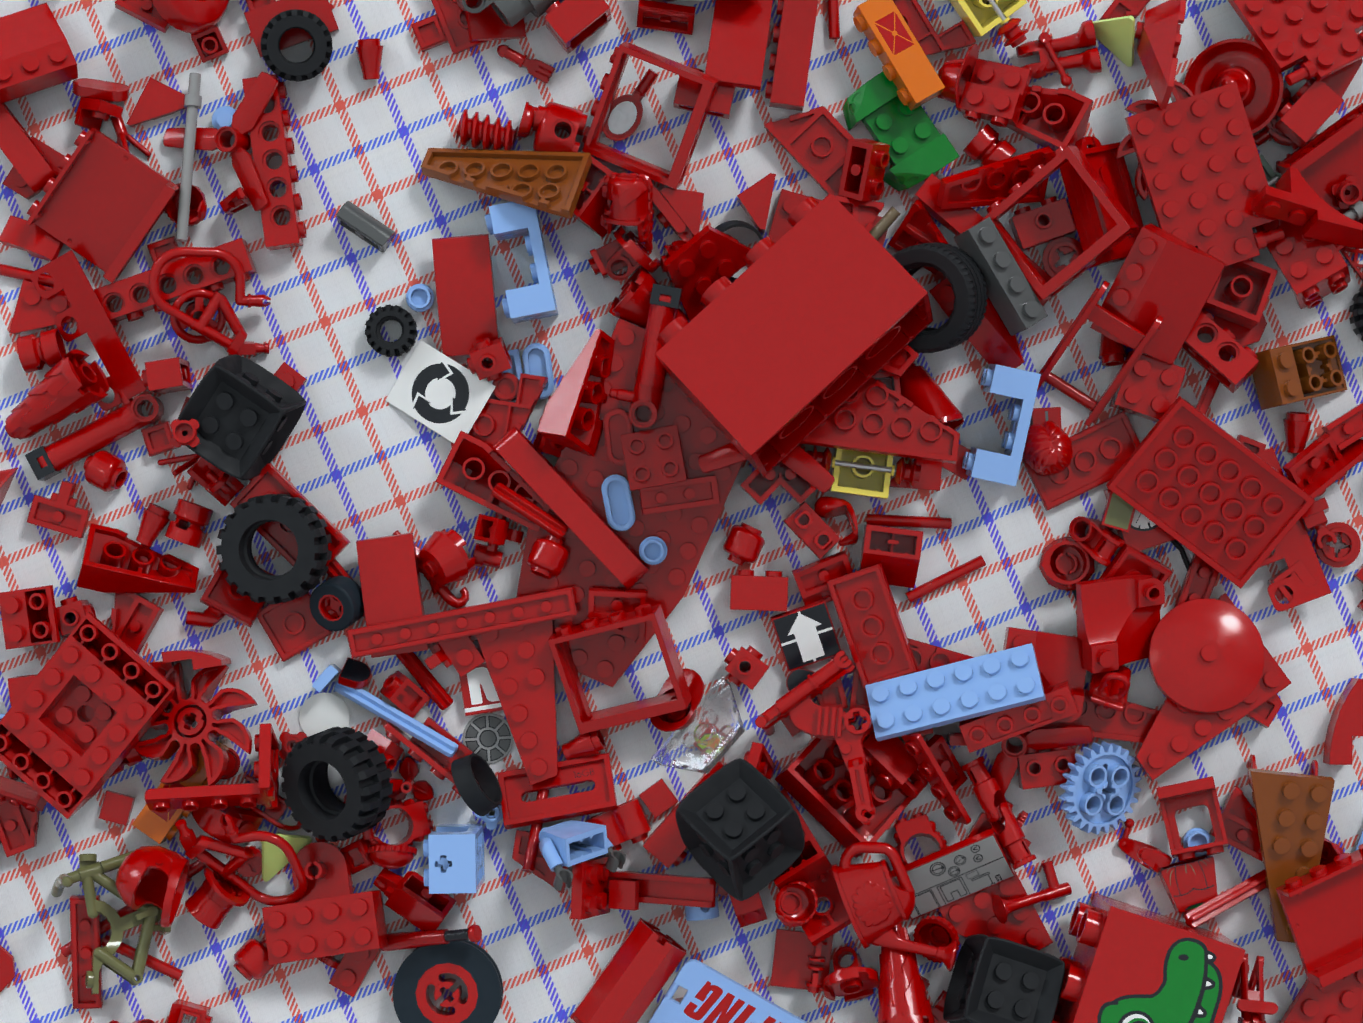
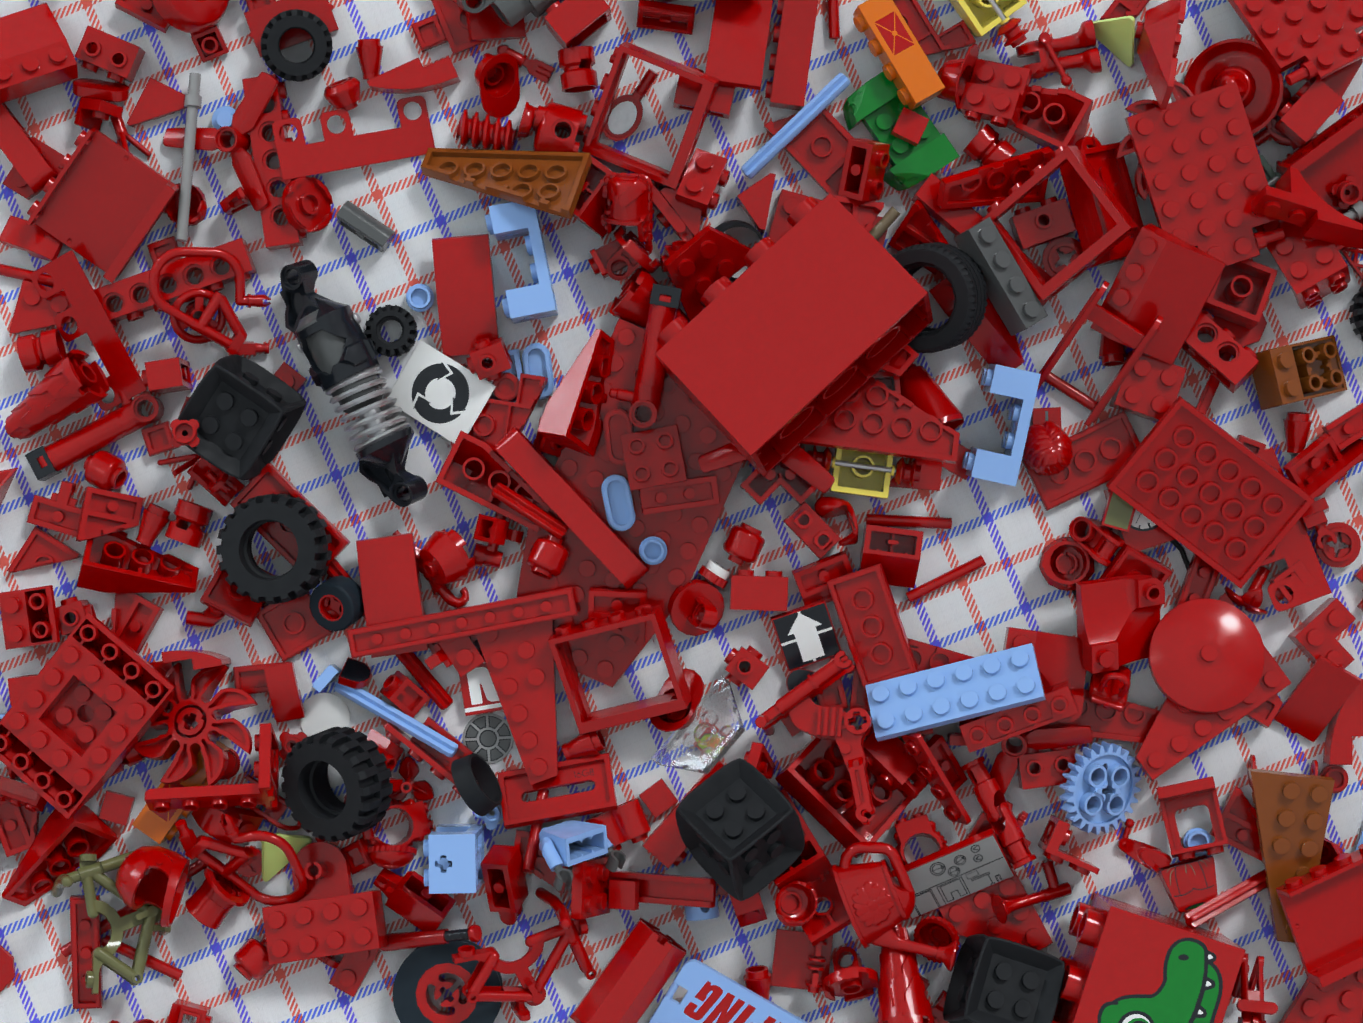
none -> red wedge [1,805,118,906]
none -> red tile [7,526,81,573]
none -> red brick [75,25,145,84]
none -> red wing [76,486,143,542]
none -> red tile [233,661,291,694]
none -> red slope [264,662,305,723]
none -> red piece [272,96,435,180]
none -> black piece [280,260,428,507]
none -> red tile [281,176,333,233]
none -> red cone [324,77,361,111]
none -> red slope [367,56,461,94]
none -> red piece [451,887,597,1021]
none -> red piece [474,53,520,118]
none -> red brick [481,845,529,925]
none -> red wheel [558,46,598,93]
none -> red tile [667,579,725,636]
none -> red bracket [675,148,730,218]
none -> piece [698,559,731,589]
none -> light blue axle [741,73,850,179]
none -> red cone [743,965,771,1000]
none -> red tile [891,107,929,146]
none -> red bracket [1038,814,1100,876]
none -> red plant [1224,566,1270,615]
none -> red piece [1274,655,1361,742]
none -> red brick [1288,598,1356,669]
none -> red plate [1320,765,1348,793]

